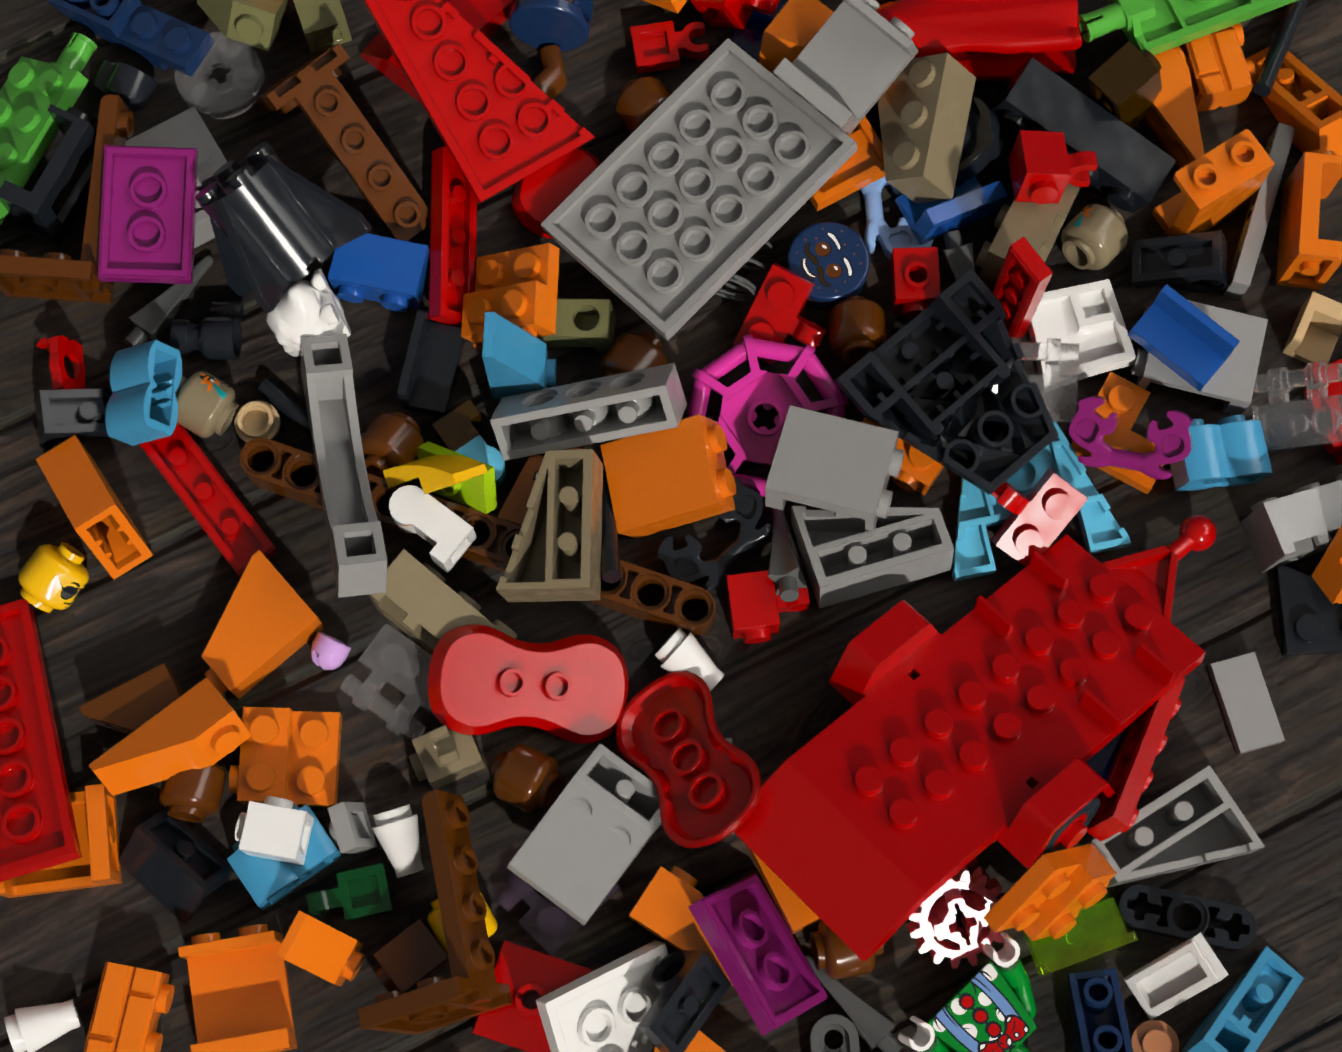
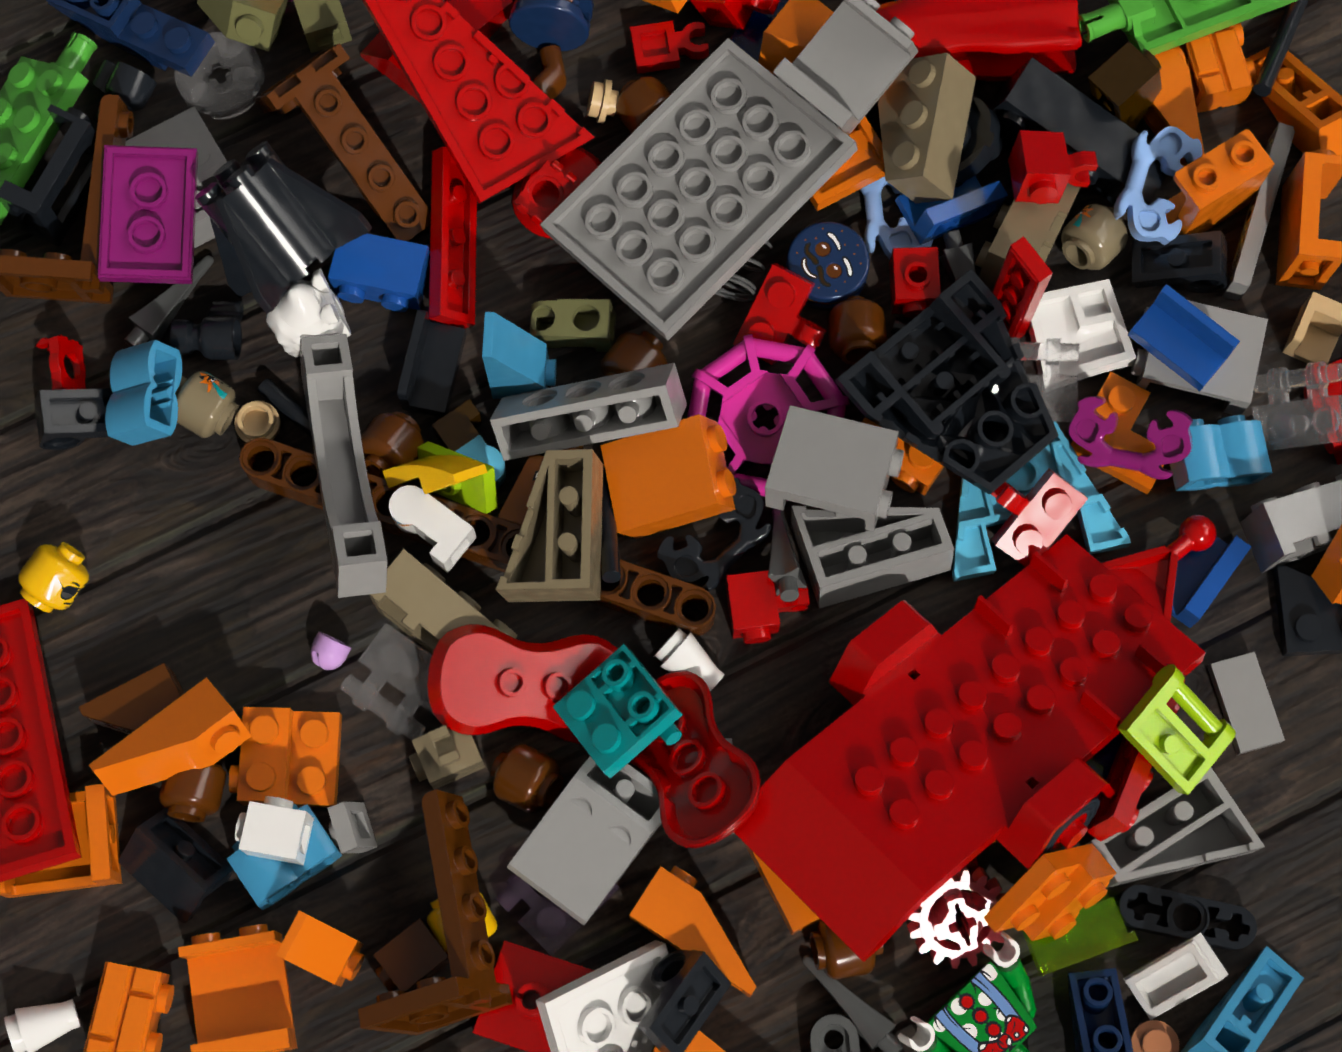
orange slope [36,435,153,580] -> none
red tile [139,423,278,578] -> none
orange slope [201,550,325,699] -> none
dark green plate [306,863,394,922] -> none
white cone [372,804,424,878] -> none
orange plate [461,243,560,350] -> none
magenta tile [688,873,828,1036] -> none
none -> red piece [513,160,578,226]
none -> teal plate [553,644,683,778]
none -> tan plate [586,79,619,124]
none -> light blue helmet [1114,126,1202,245]
none -> lime plate [1117,664,1236,795]
none -> blue panel [1171,536,1252,628]

